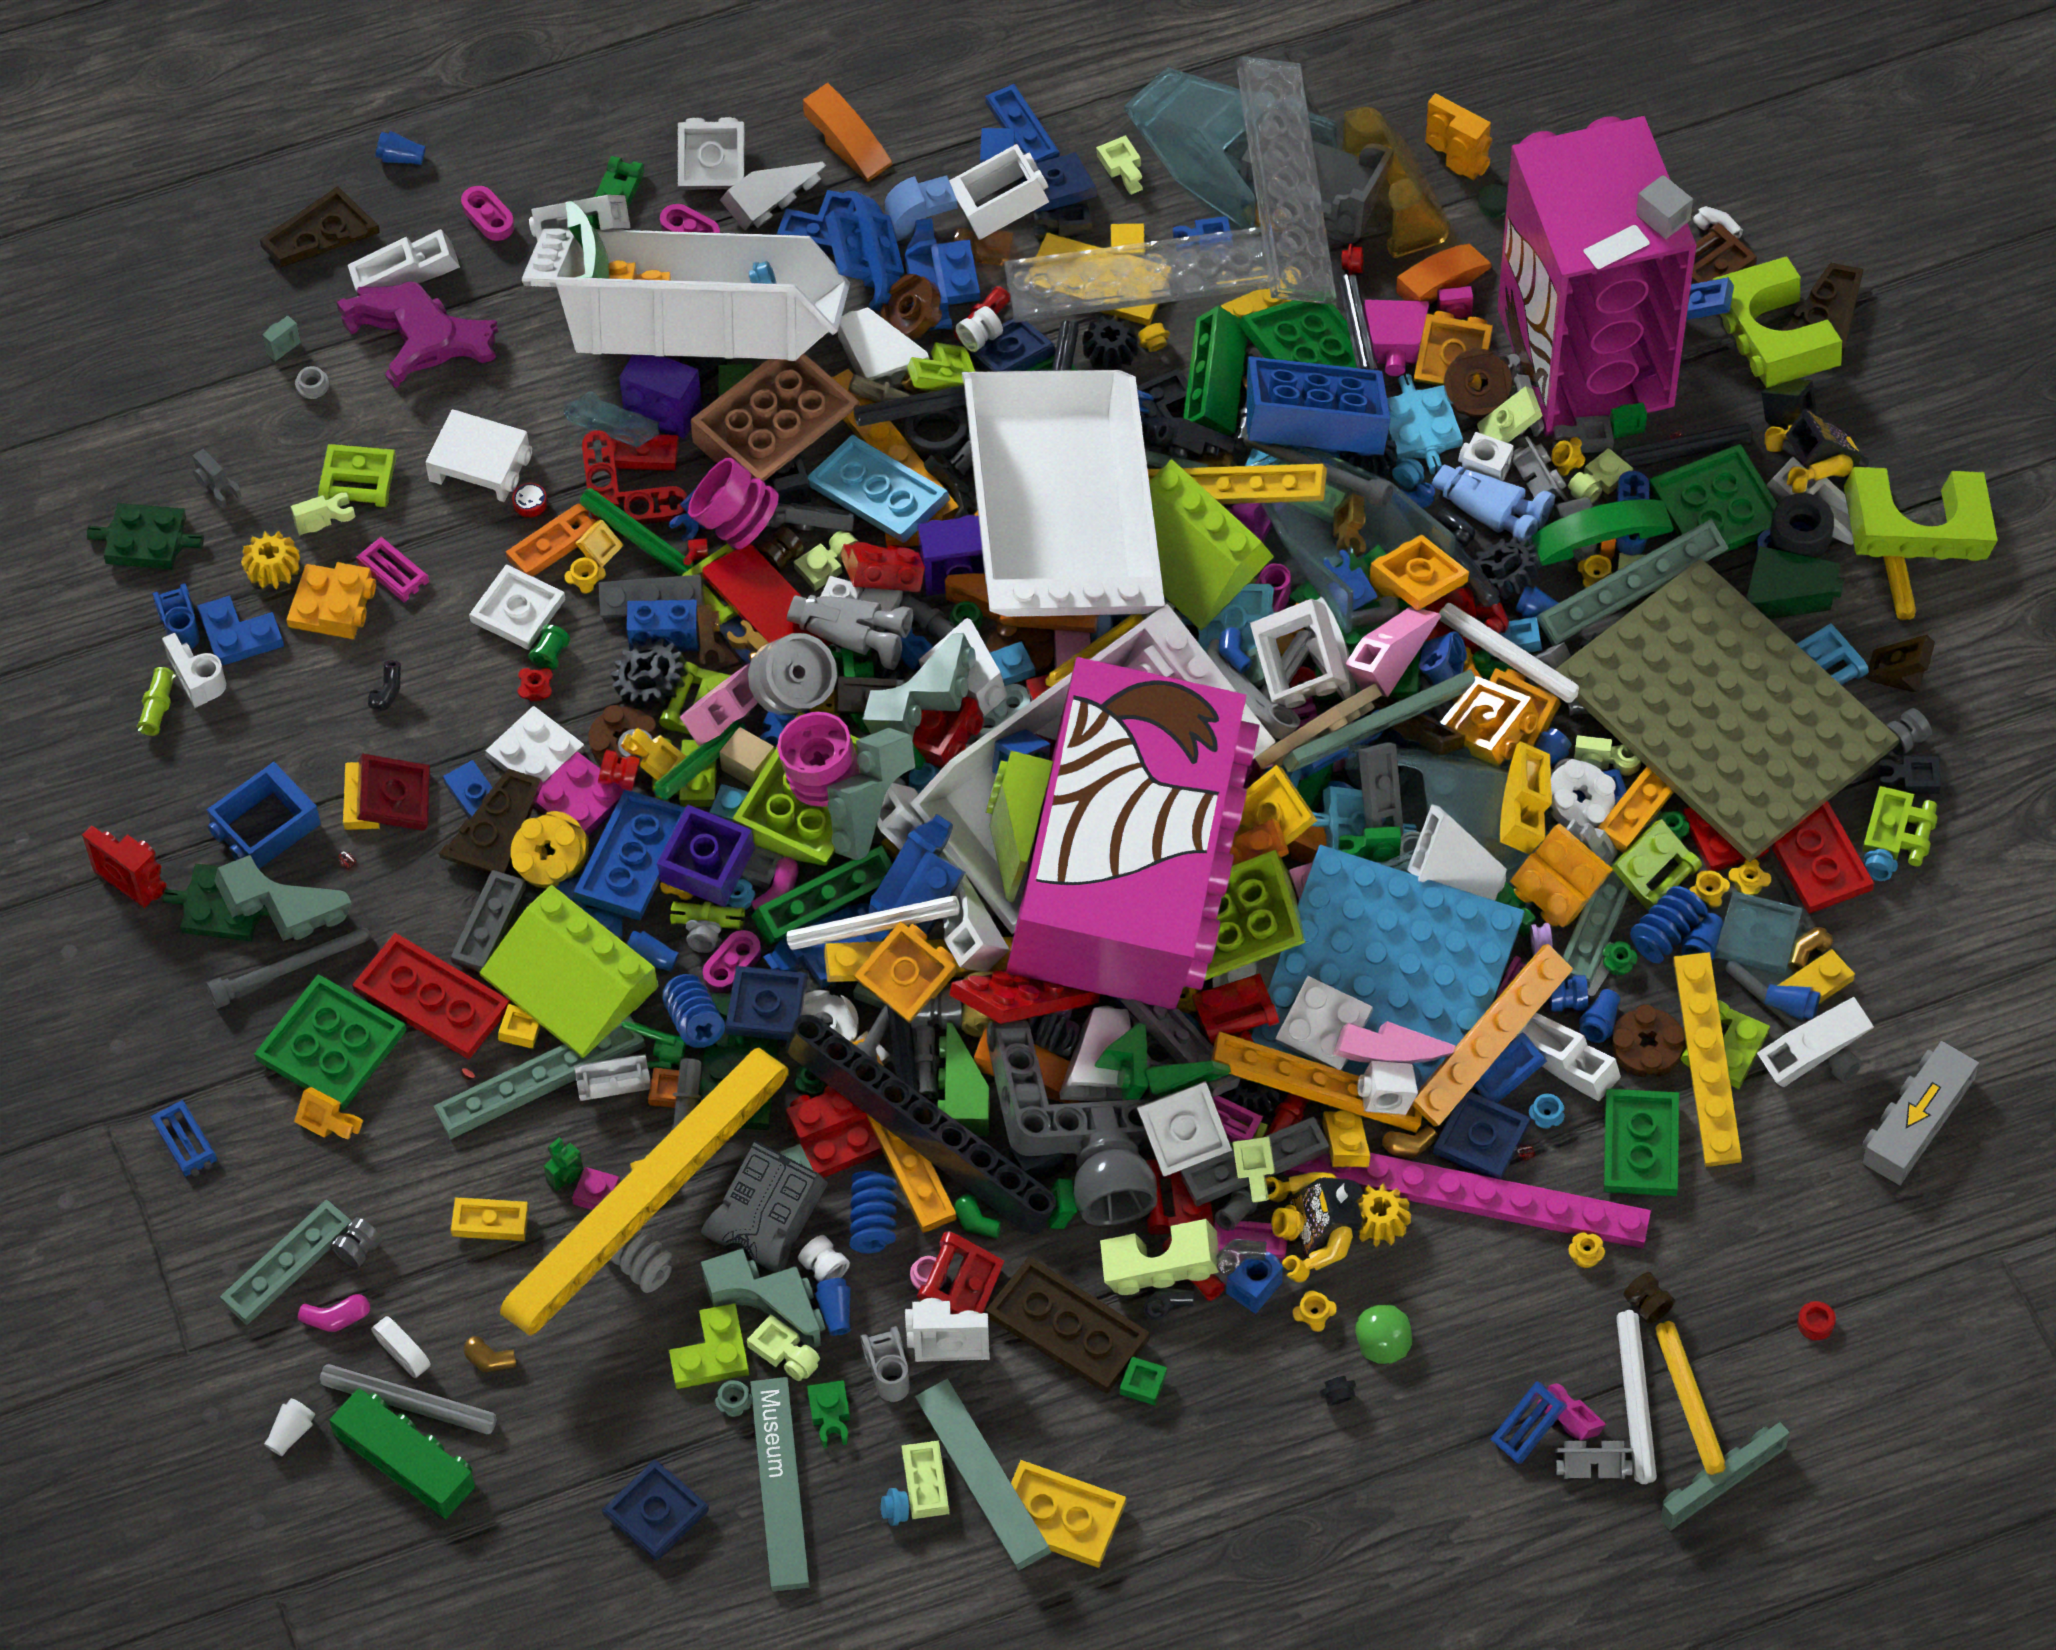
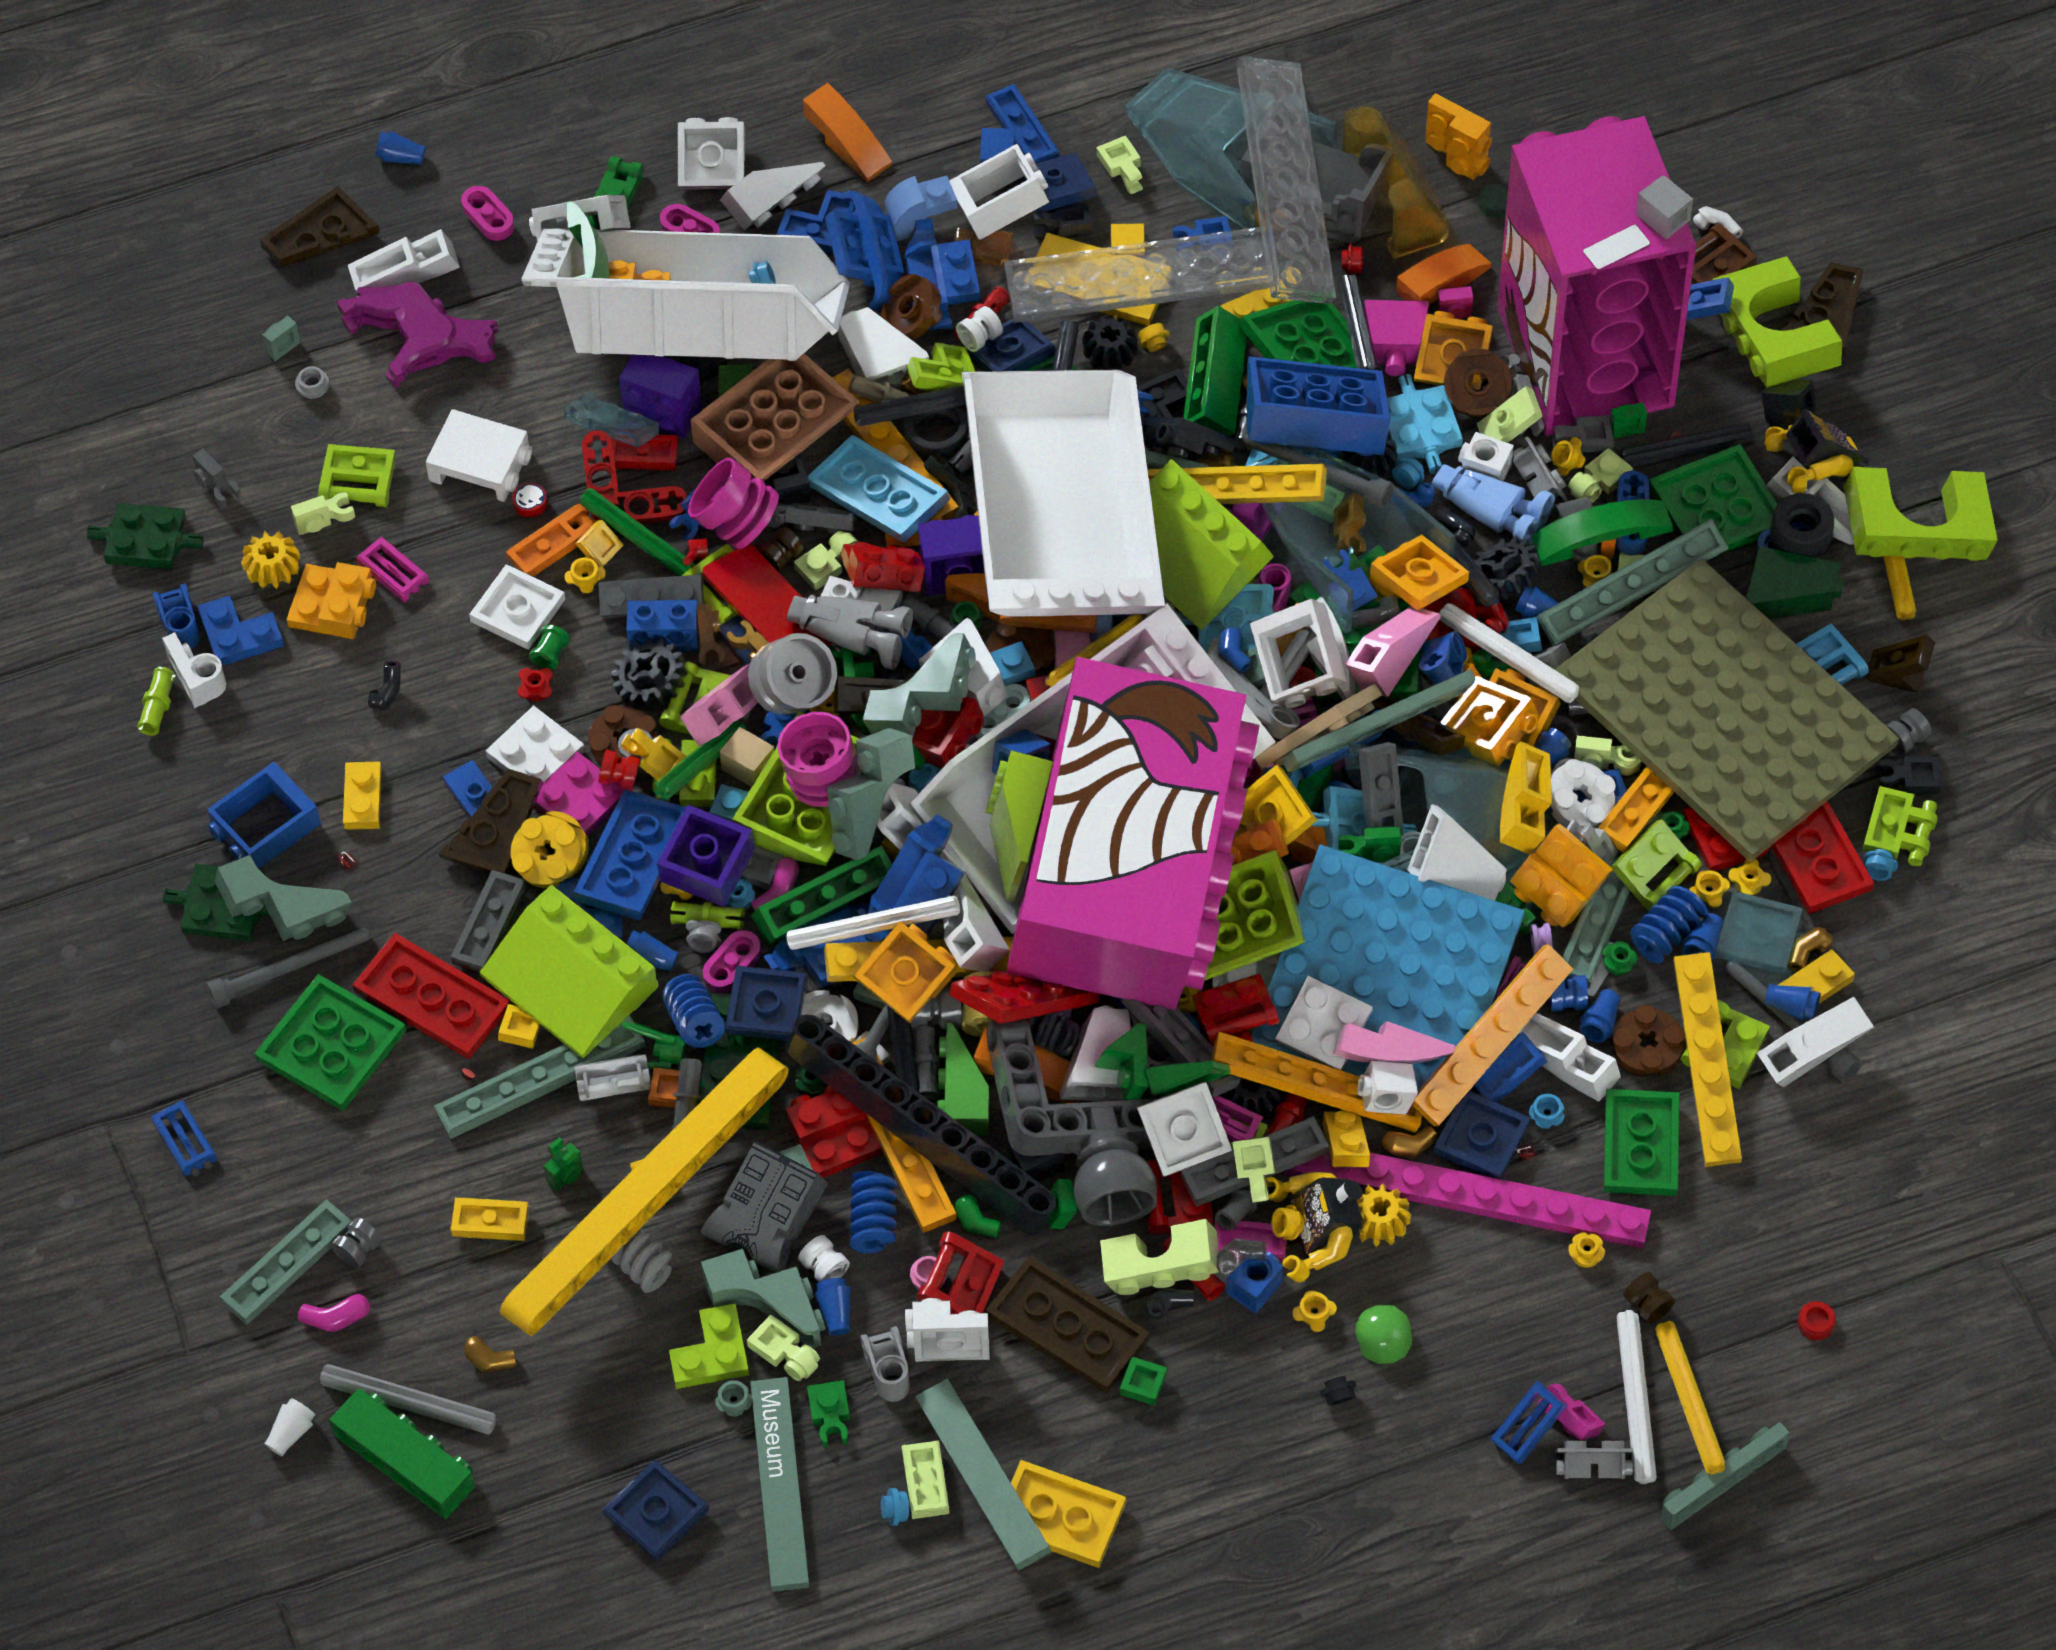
red plate [82,825,167,908] -> none
light orange plate [294,1087,363,1139] -> none
dark red tile [356,753,430,831] -> none
white beam [371,1316,431,1378] -> none
dark pink plate [572,1167,620,1210] -> none
light grey brick [1862,1041,1979,1185] -> none

